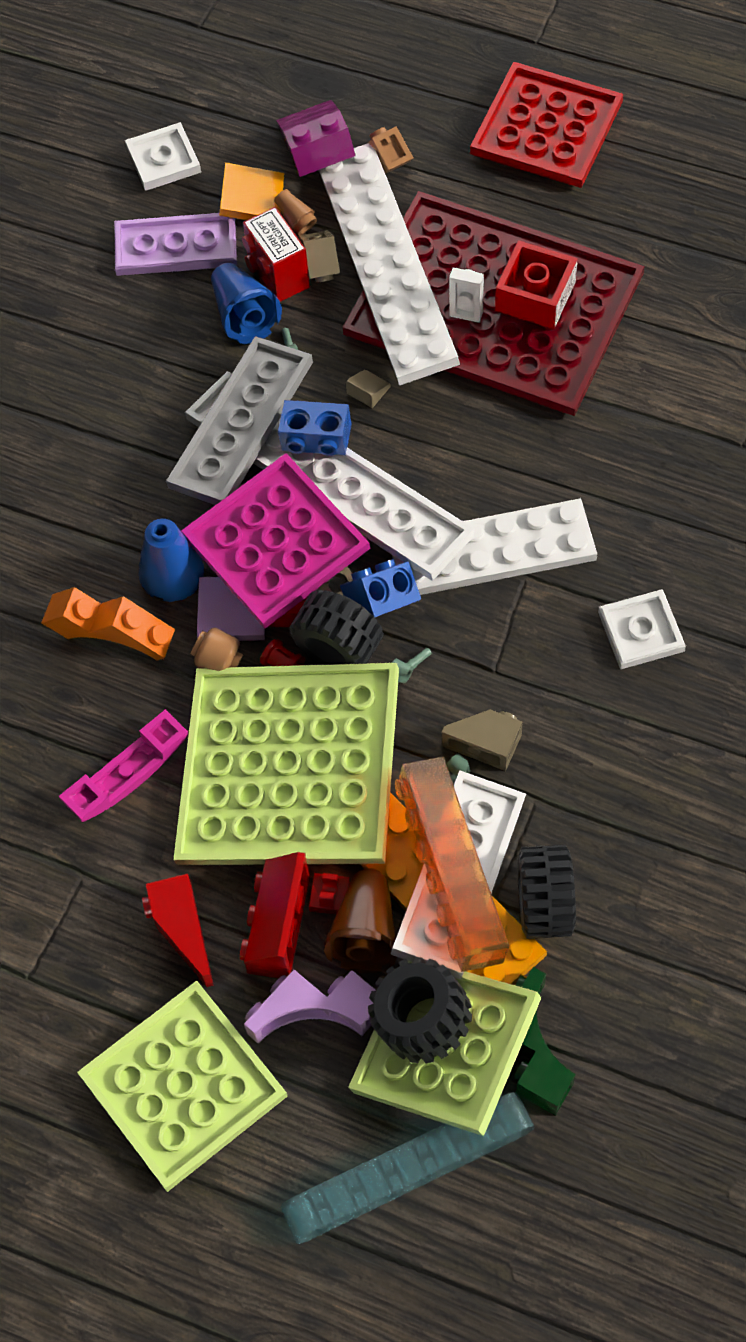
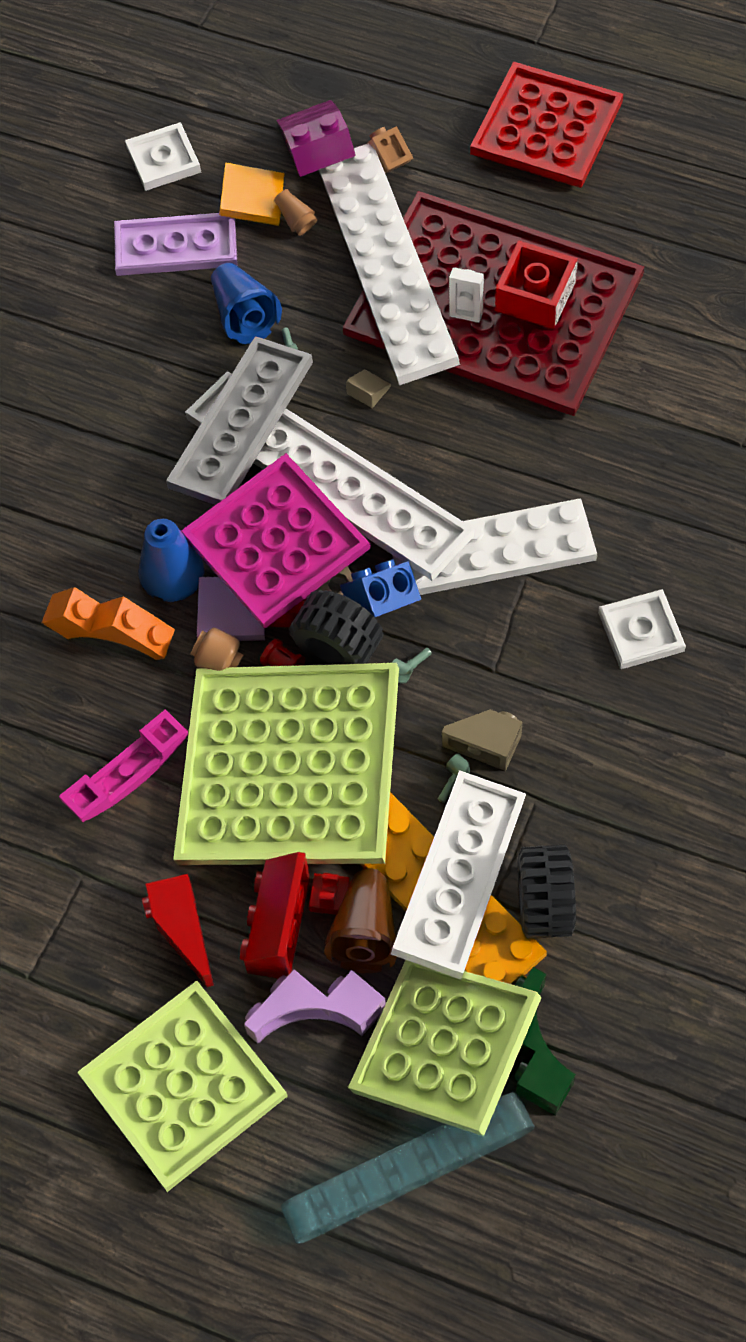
red brick [242,207,310,302] -> none
blue brick [278,400,352,456] -> none
dark tan slope [298,230,340,282] -> none
black tyre [368,957,472,1063] -> none
clear orange brick [395,757,509,972] -> none

